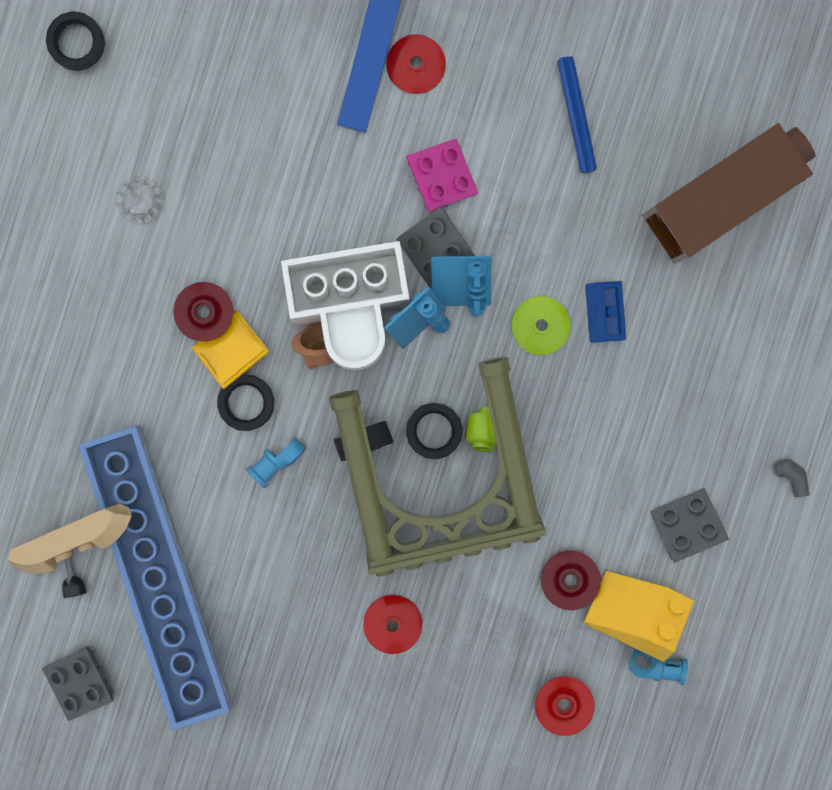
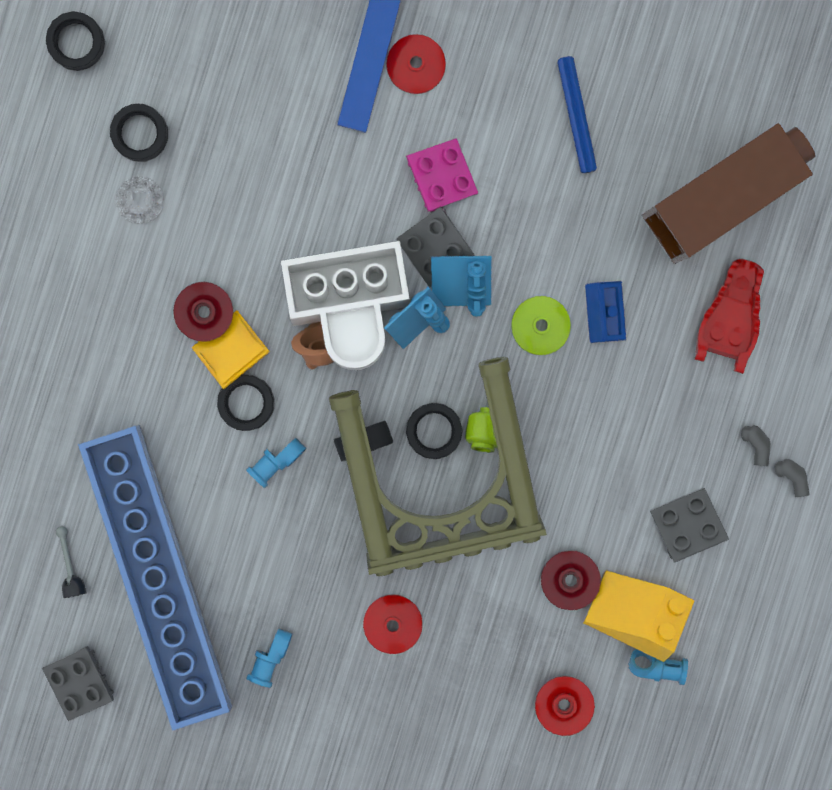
tan brick [8,503,132,573] -> none
none -> black tyre [110,104,168,162]
none -> dark azure connector [246,629,292,688]
none -> red animal [695,259,764,374]
none -> dark grey arm [741,425,771,466]

